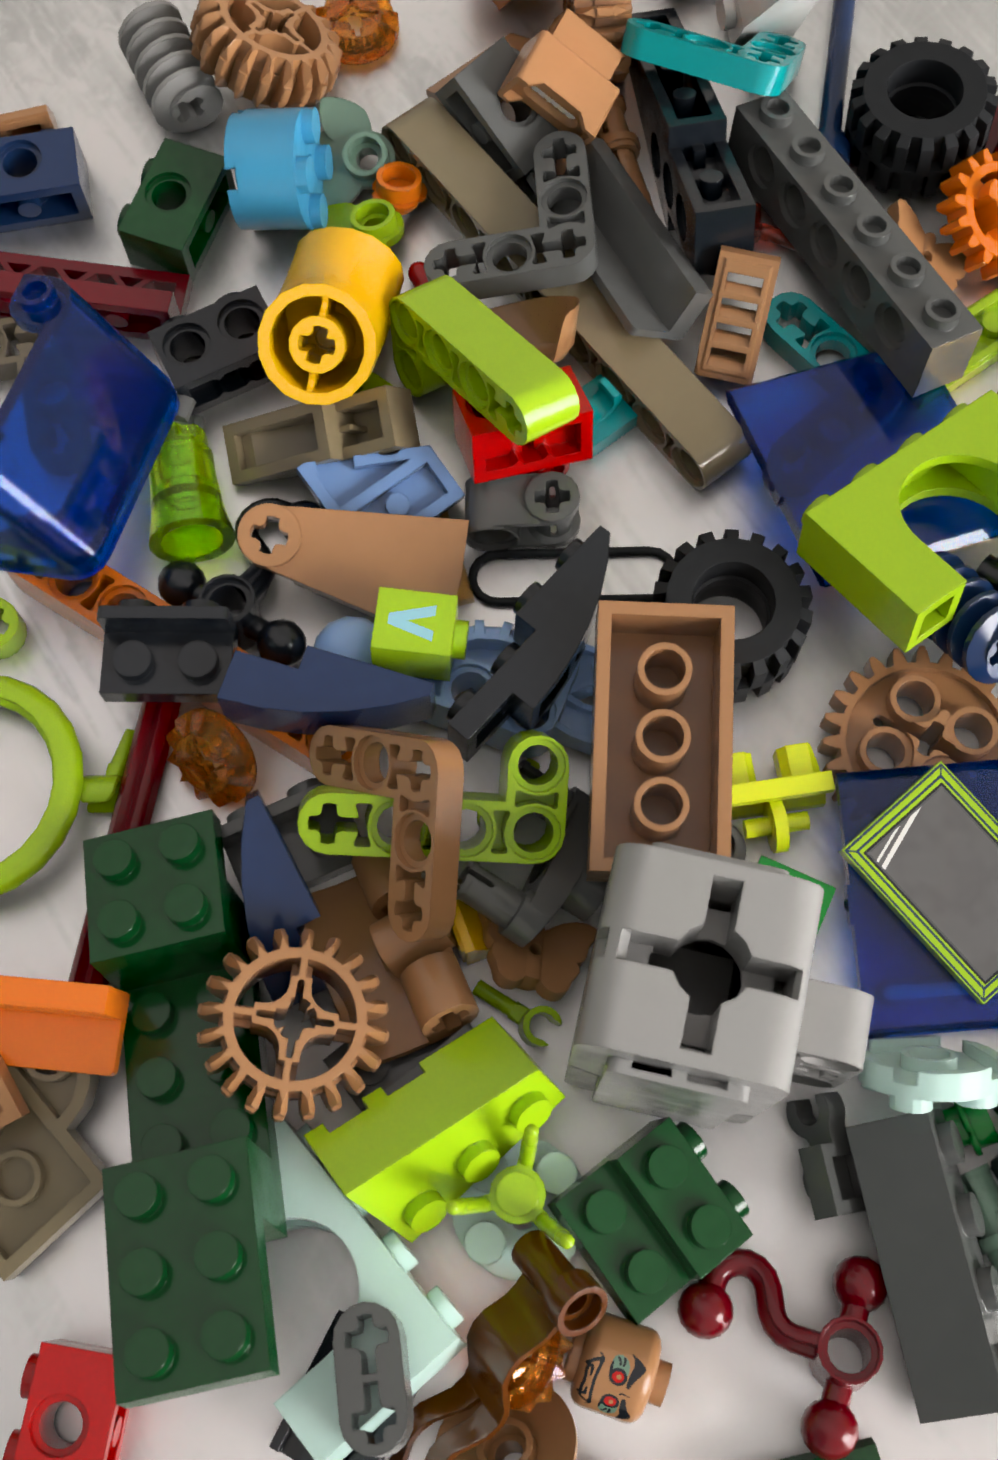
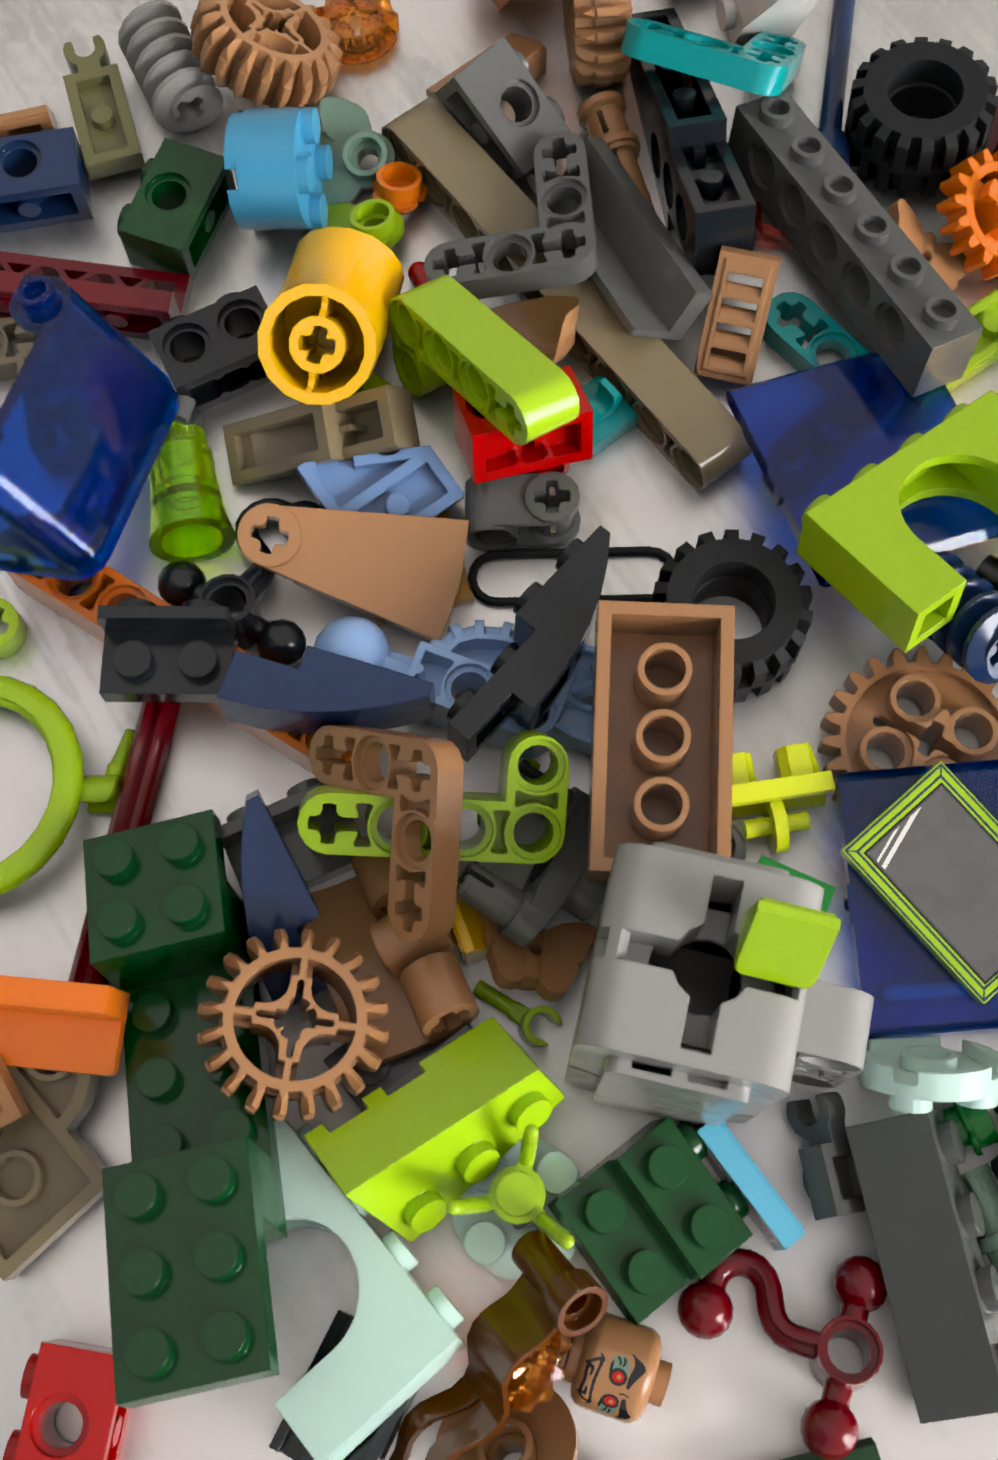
clear orange gear [166,708,257,808] -> none
dark grey beam [333,1302,414,1458] -> none
lime brick [370,587,469,681] -> none
piece [497,8,624,146] -> none
none -> olive plate [63,35,145,180]
none -> medium azure tile [696,1122,805,1251]
none -> lime slope [734,897,841,989]

